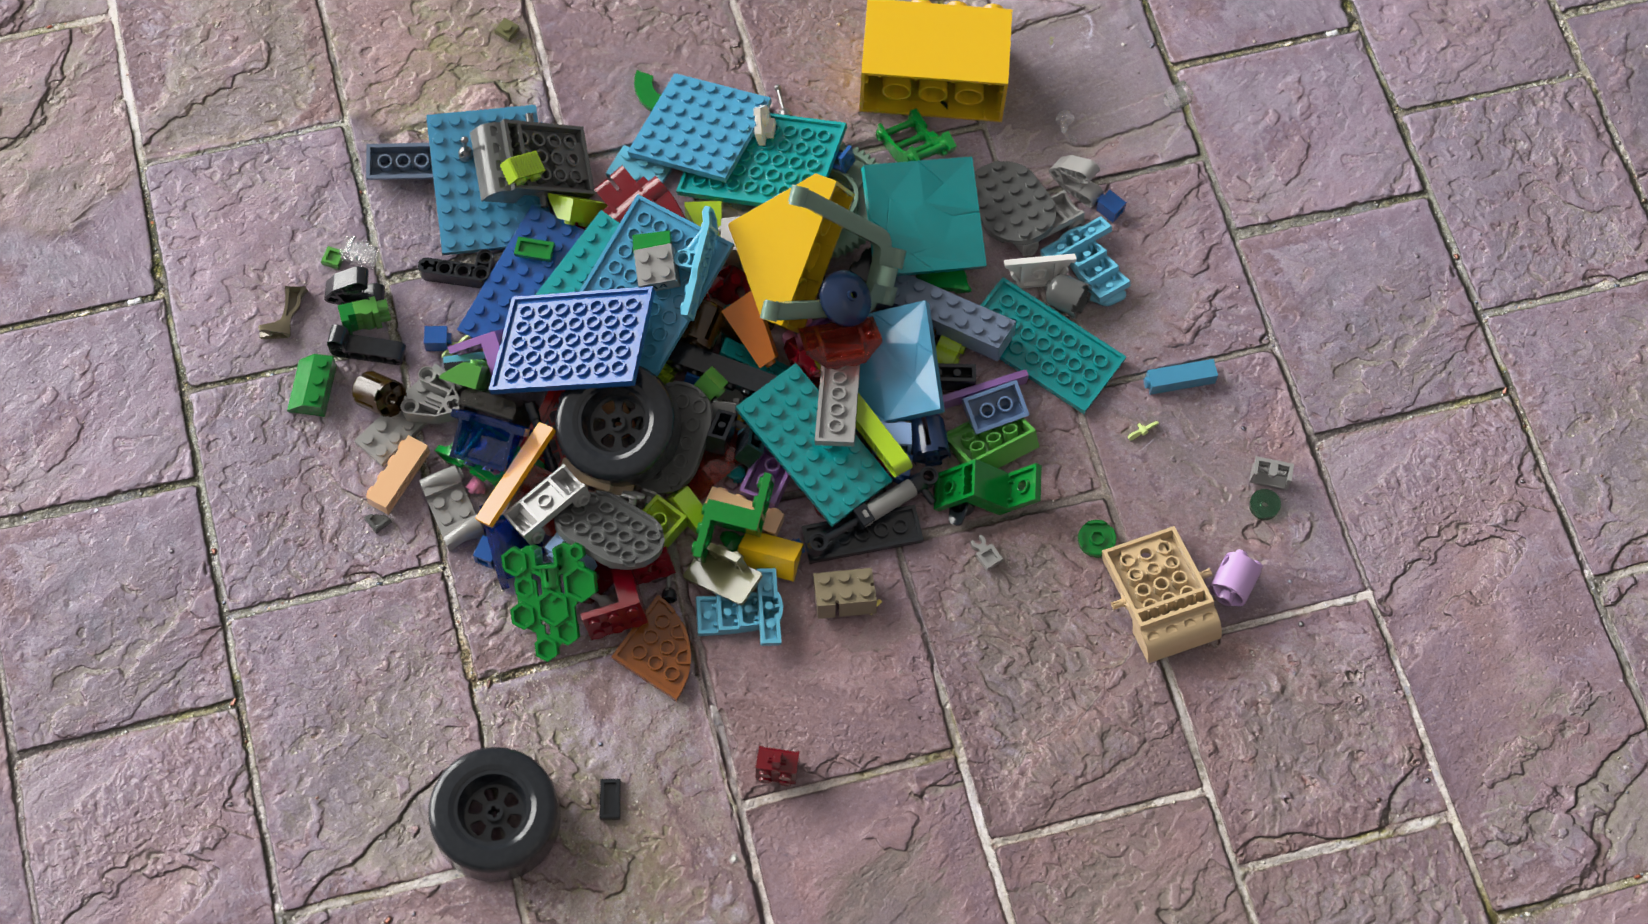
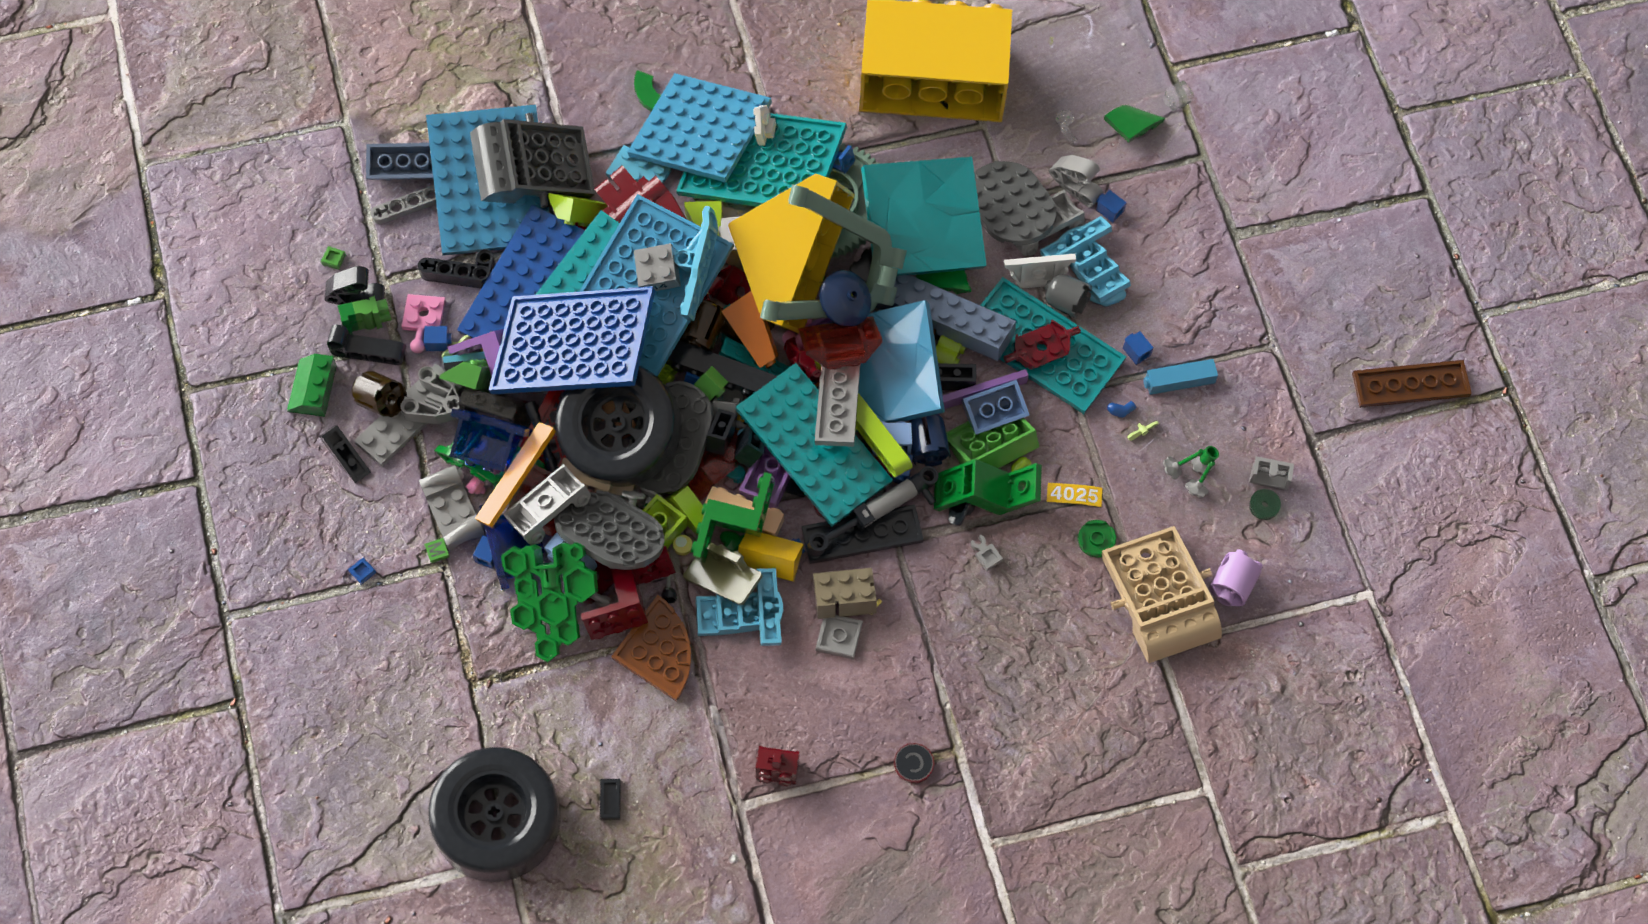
dark tan animal [258,286,308,339] -> none
clear gear [338,236,380,270] -> none
dark grey tile [364,514,392,534] -> none
light nougat brick [366,435,430,515] -> none
flat silver hinge [458,136,473,162] -> none
olive plate [494,18,520,42] -> none
lime brick [500,150,546,186] -> none
green tile [514,237,555,262] -> none
green tile [632,230,672,253] -> none
flat silver hinge [774,84,793,116] -> none
green fence [875,108,957,162] -> none
none -> black slope [318,425,371,483]
none -> blue tile [348,557,376,585]
none -> light grey beam [371,185,436,224]
none -> bright pink plate [402,294,446,354]
none -> bright green tile [425,538,449,563]
none -> light yellow tile [673,535,692,556]
none -> black tile [785,478,805,498]
none -> light grey tile [815,615,863,659]
none -> black tile [894,743,934,784]
none -> dark red plate [1003,320,1081,370]
none -> lime arm [1011,457,1031,472]
none -> yellow sticker [1047,483,1102,507]
none -> green slope [1104,105,1165,143]
none -> blue arm [1107,401,1136,418]
none -> blue brick [1123,331,1154,365]
none -> light grey plant [1163,446,1219,498]
none -> reddish brown plate [1352,360,1472,408]

